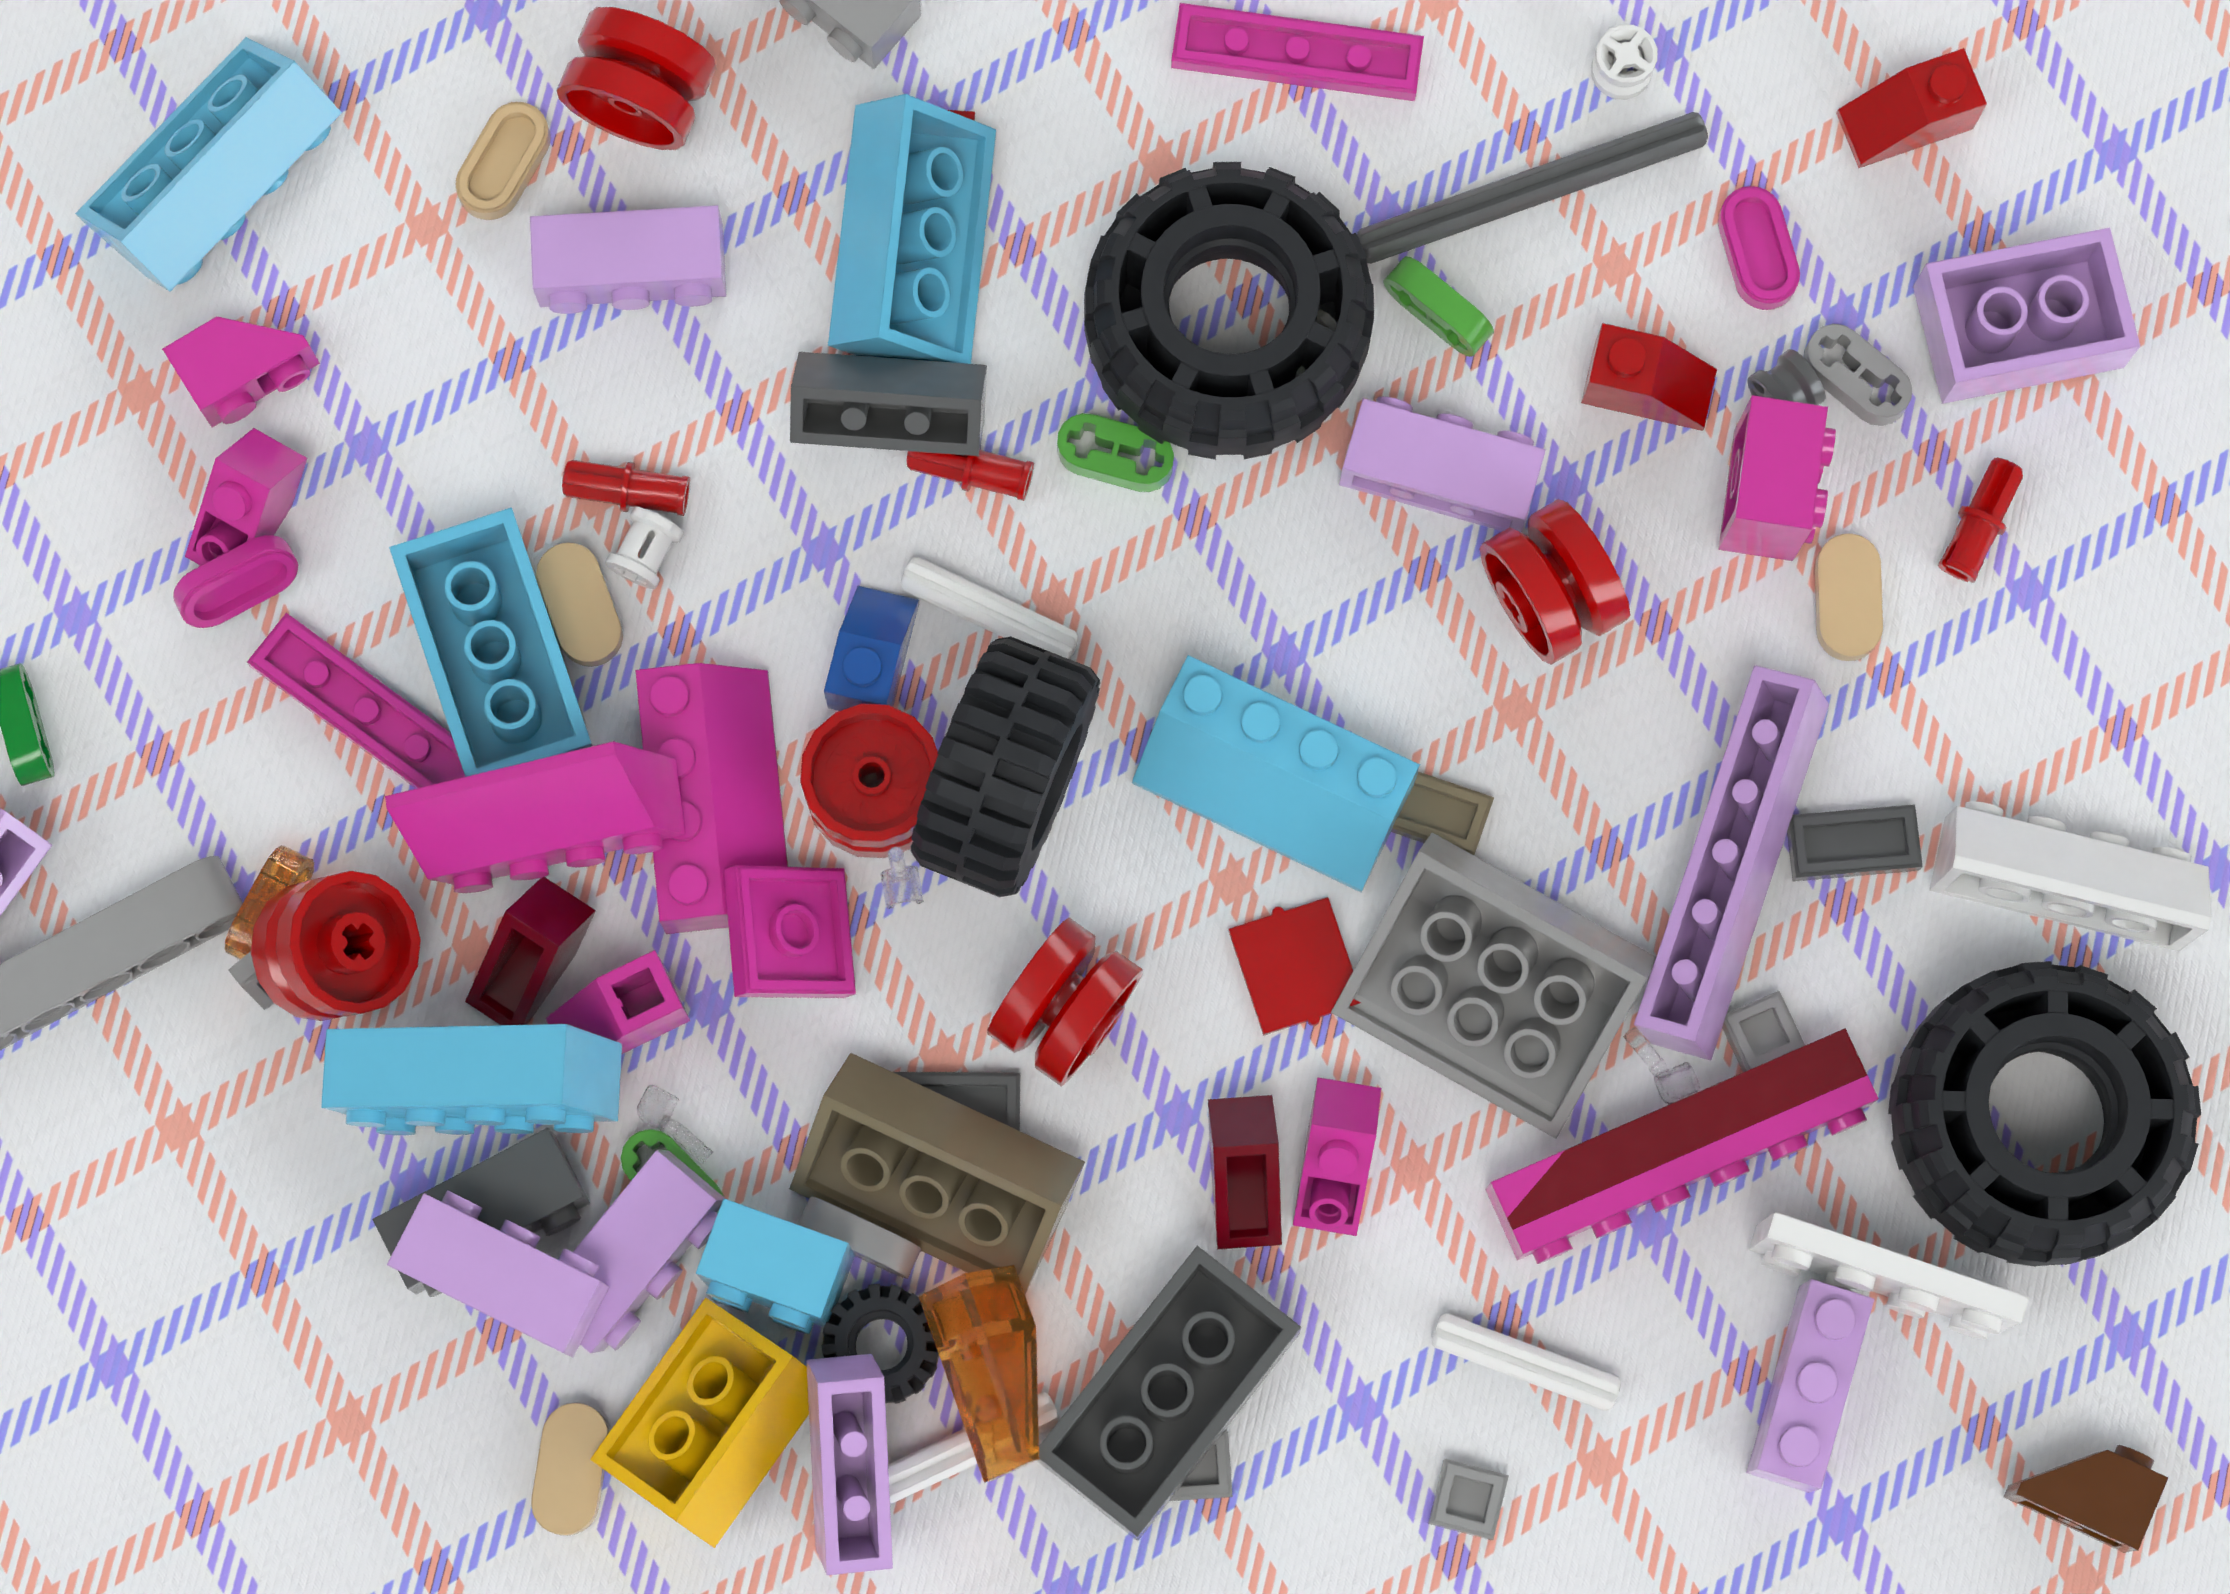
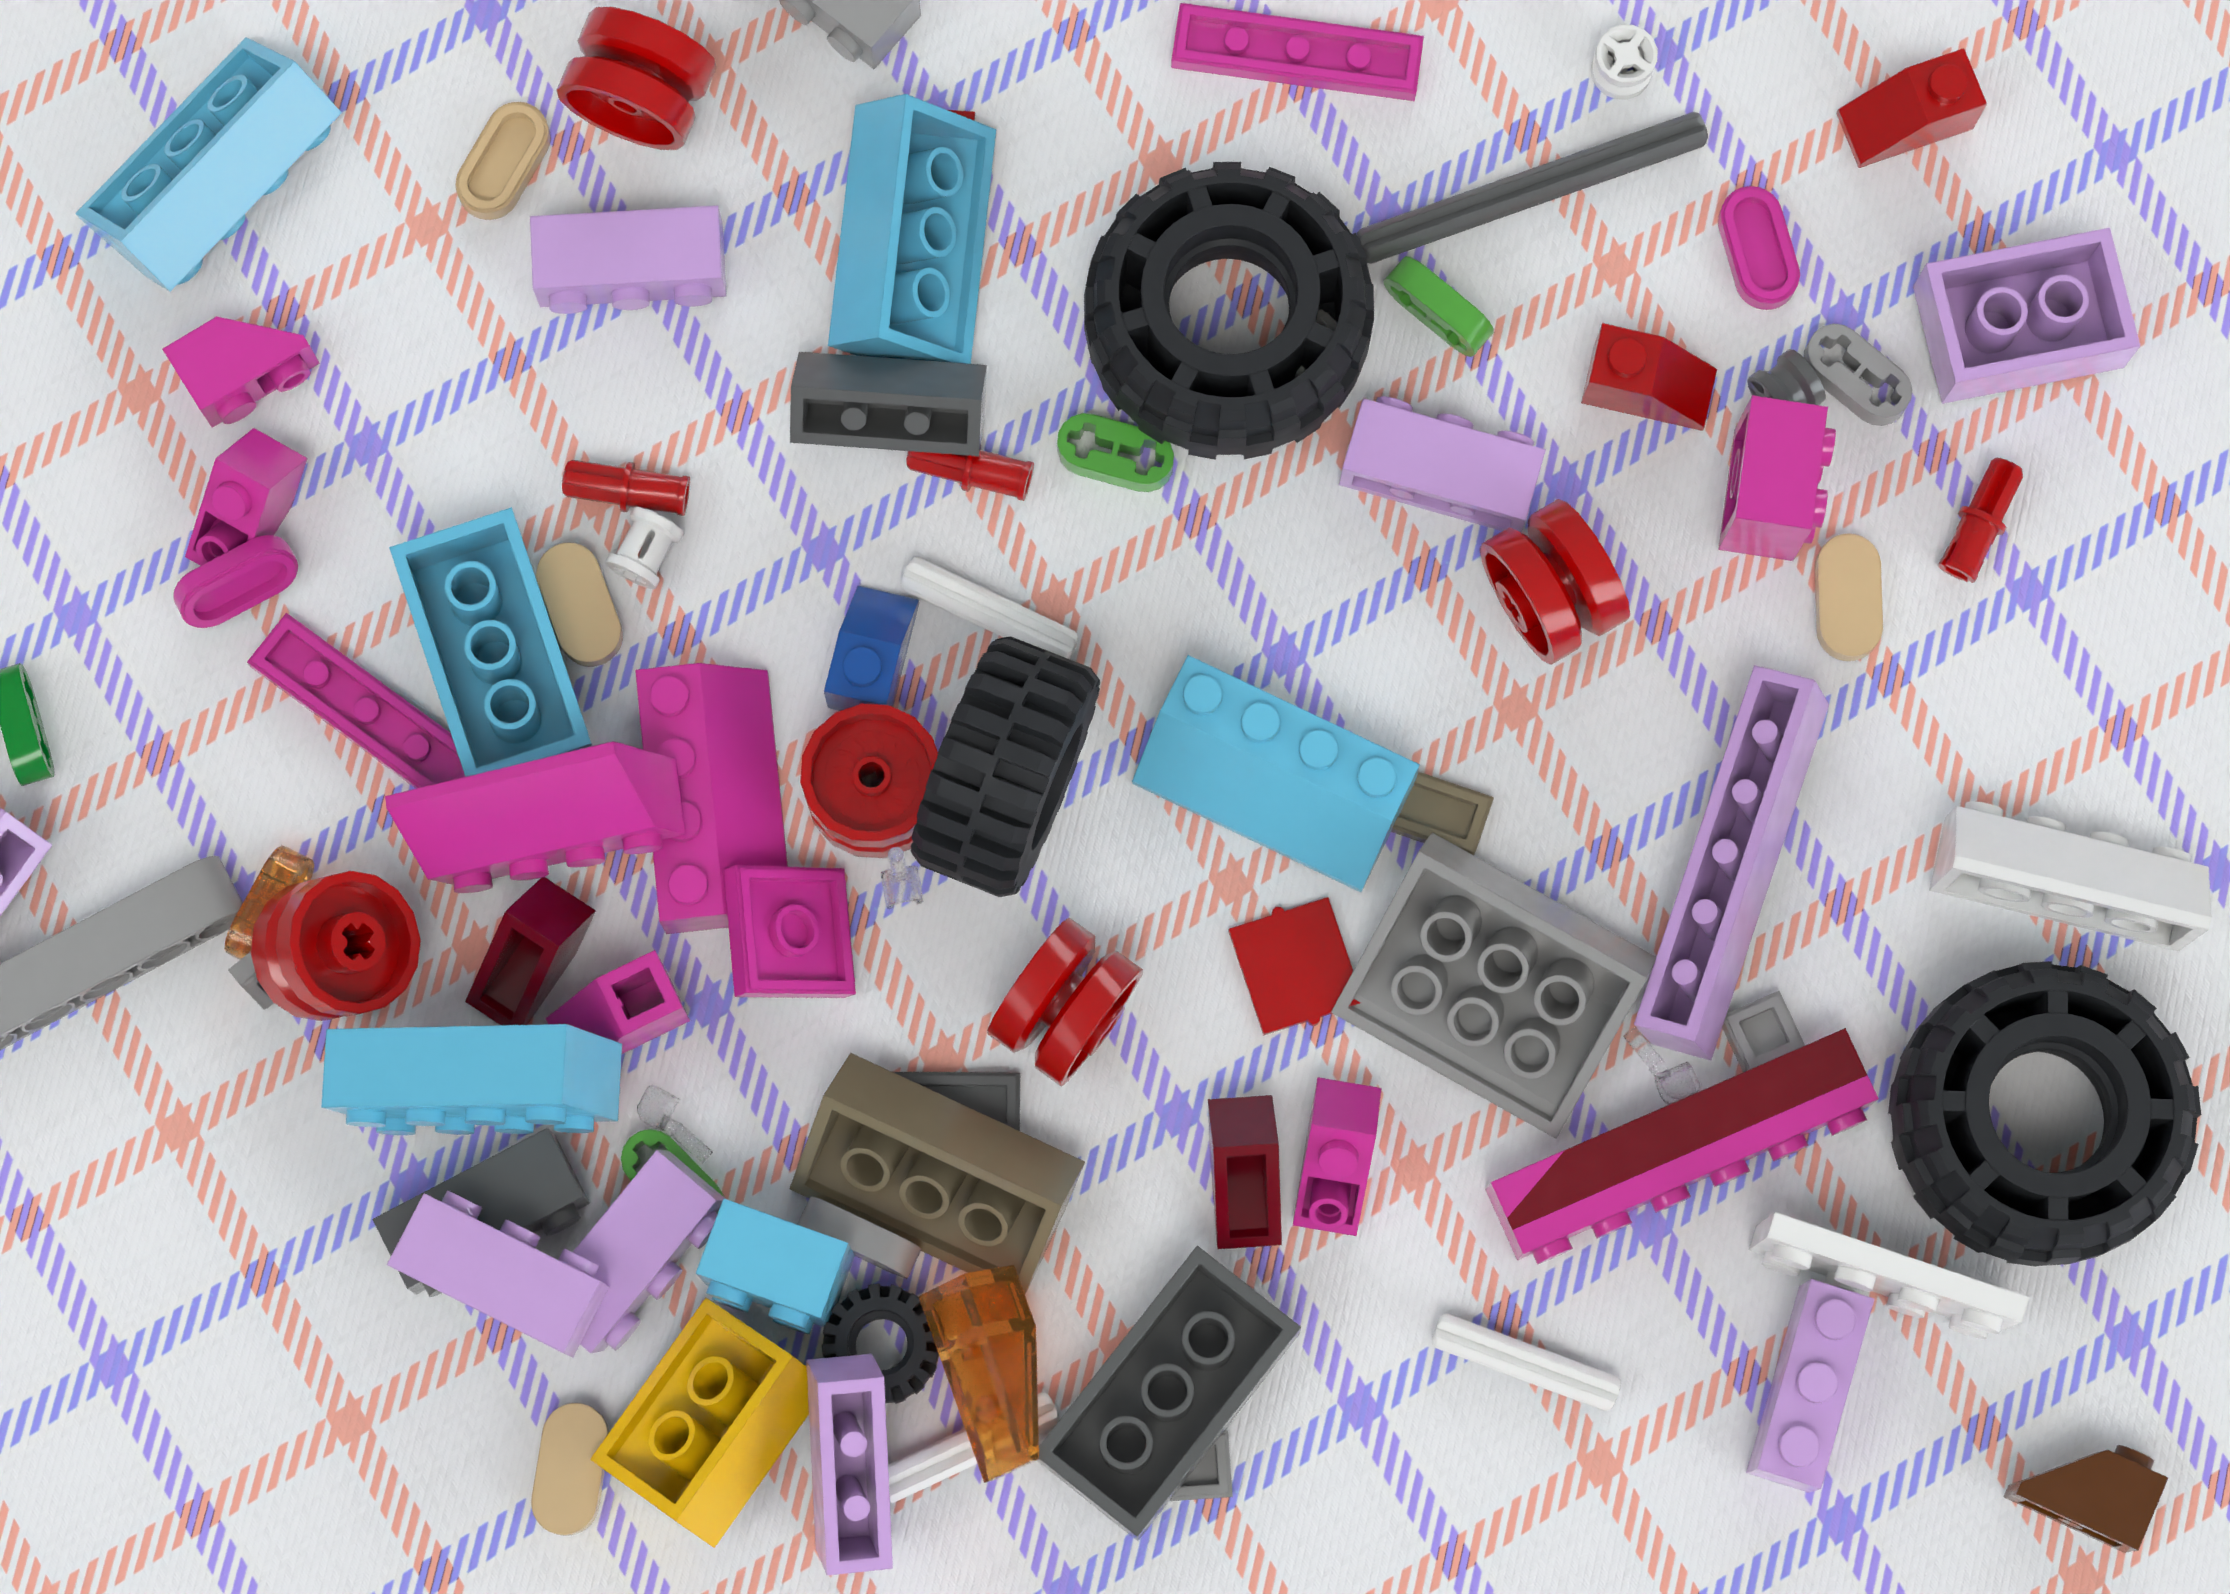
light grey tile [1428,1459,1509,1540] -> none
dark grey tile [1787,804,1923,882] -> none

